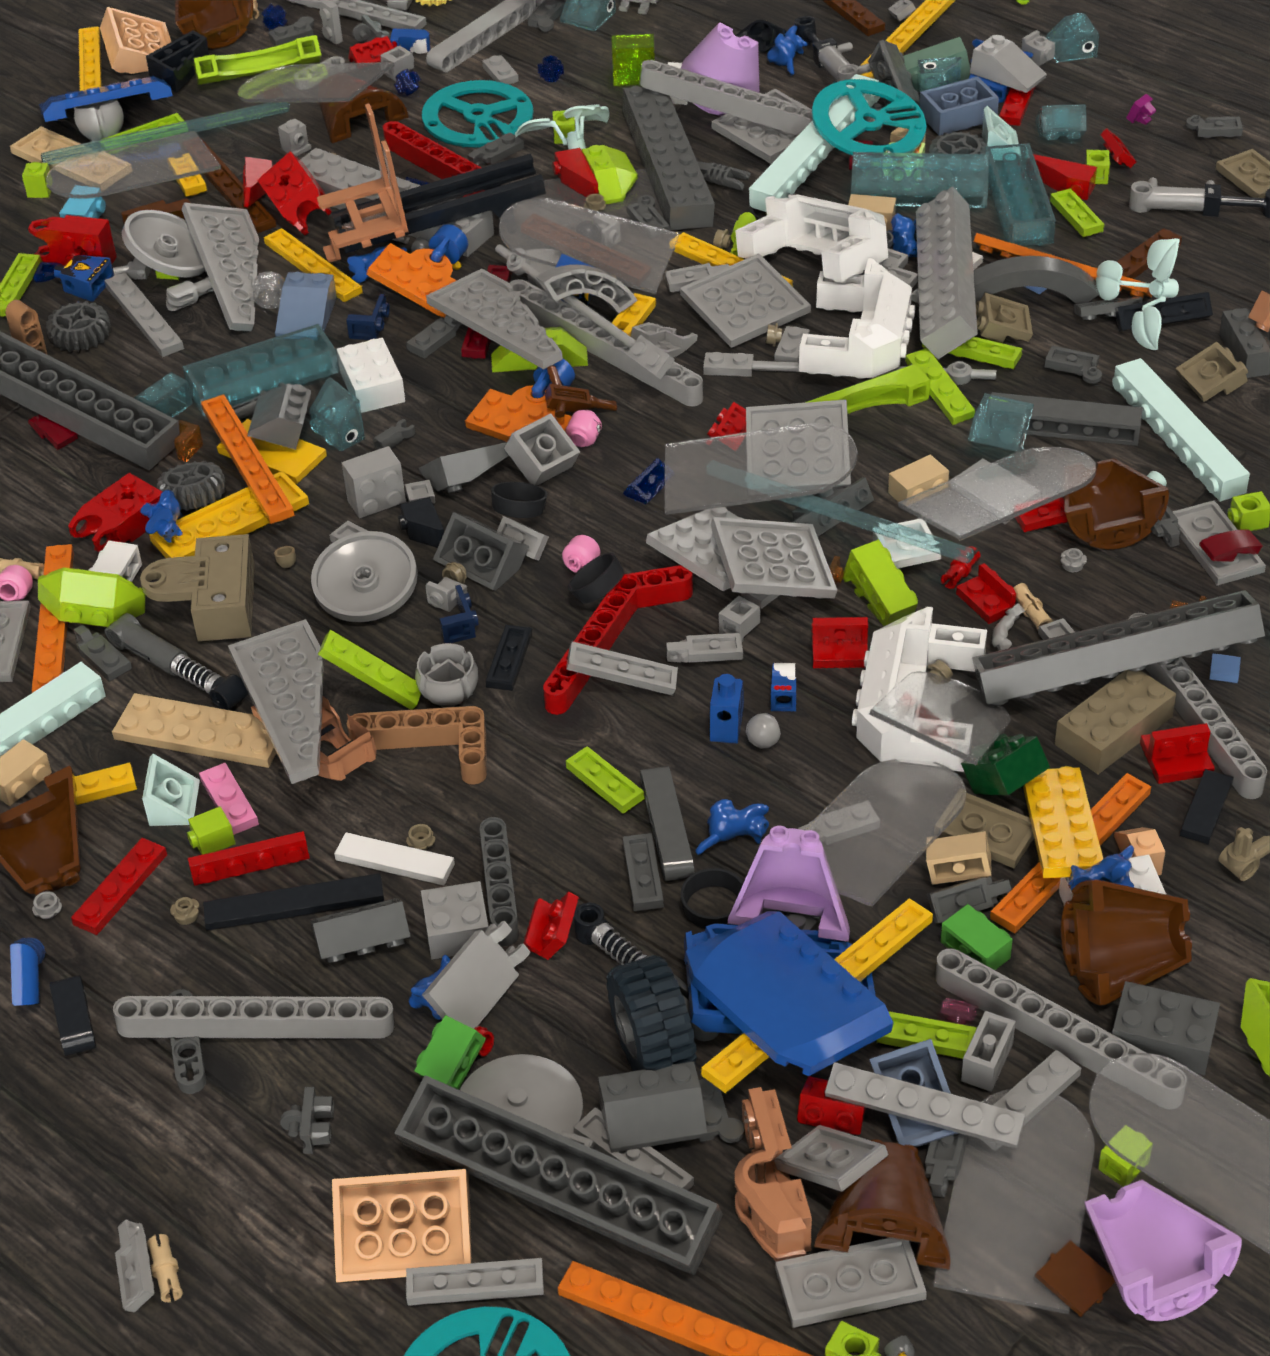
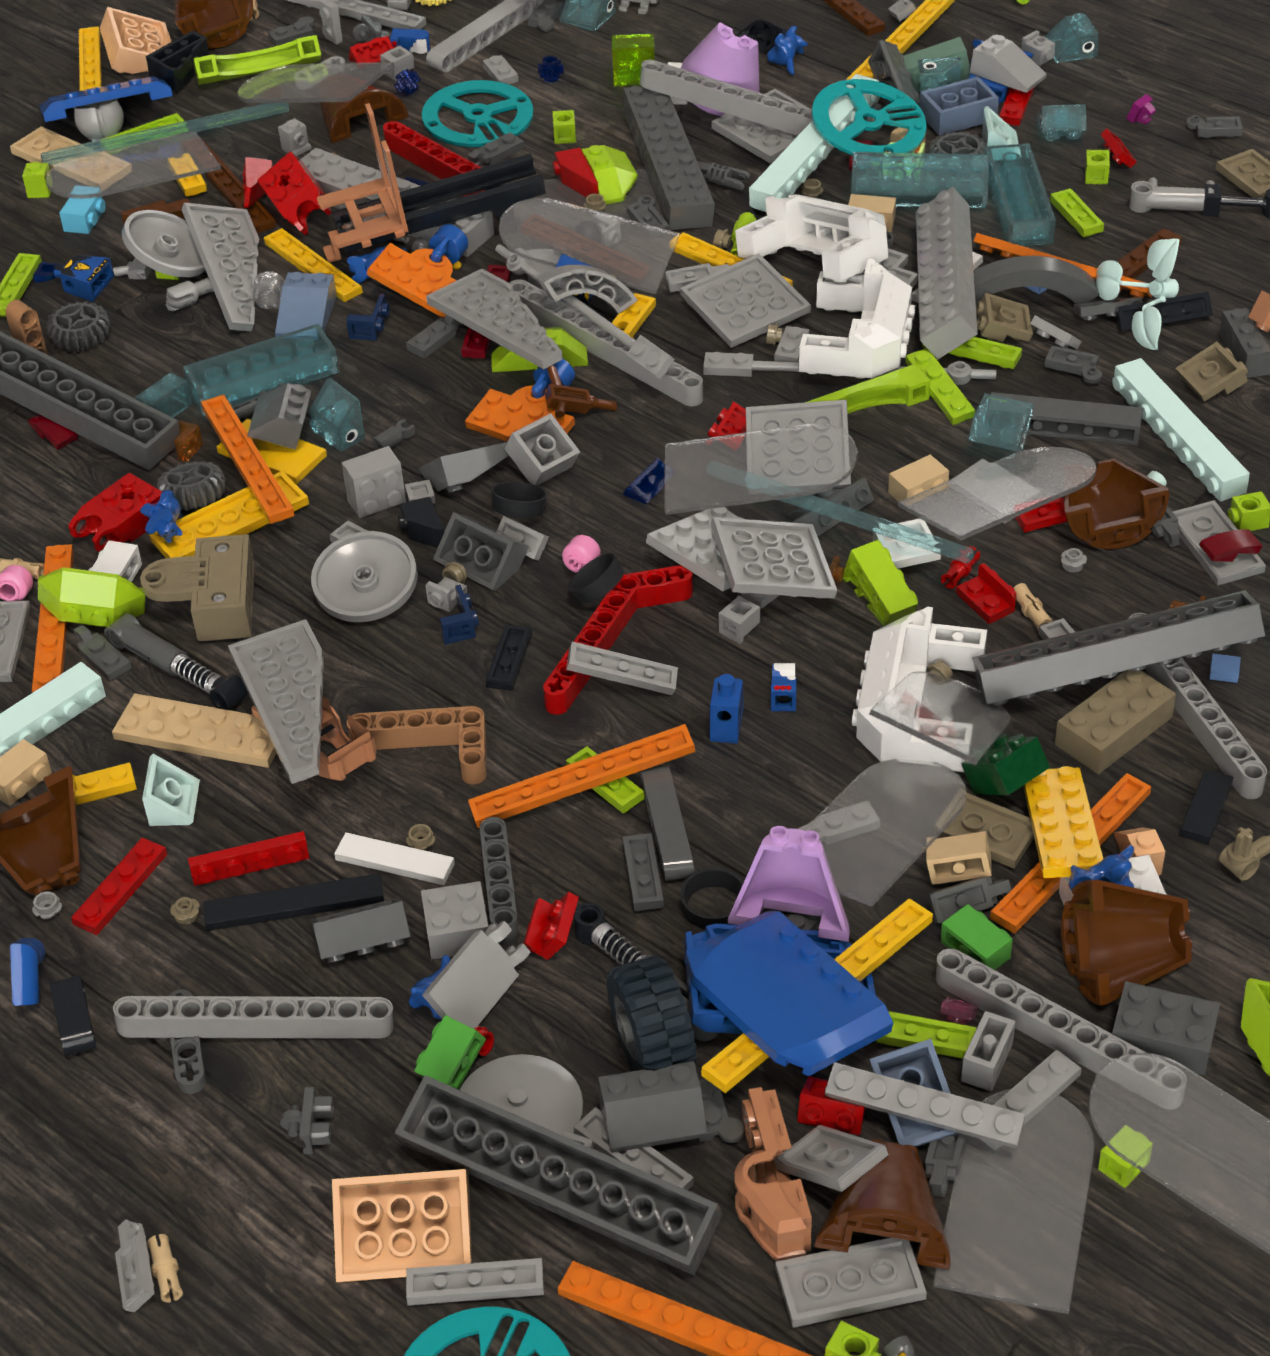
red brick [28,215,117,267] -> none
light grey plate [104,273,184,357] -> none
lime brick [187,806,235,855] -> none
bright pink plate [199,763,259,835] -> none
clear blue gear [261,4,288,29] -> none
dark tan hinge [274,546,296,568] -> none
lime plate [318,630,421,710] -> none
white brick [336,337,405,413] -> none
light grey piece [415,643,478,708] -> none
light aqua plant [515,104,609,150] -> none
bright pink head [566,410,602,447] -> none
light grey slope [631,322,698,358] -> none
light grey hinge [666,633,743,663] -> none
blue animal [696,799,769,855] -> none
light grey piece [746,713,781,749] -> none
piece [794,16,872,82] -> none
red bracket [812,617,868,668] -> none
blue animal [888,213,917,257] -> none
light grey arm [992,603,1025,651] -> none
red slope [1029,154,1097,200] -> none
reddish brown piece [1035,1240,1115,1317] -> none
lavender cone [1084,1180,1242,1321] -> none
red bracket [1140,723,1215,784] -> none
none -> orange plate [468,724,696,828]
none -> dark tan plate [801,179,823,198]
none -> light grey plate [1030,315,1082,350]

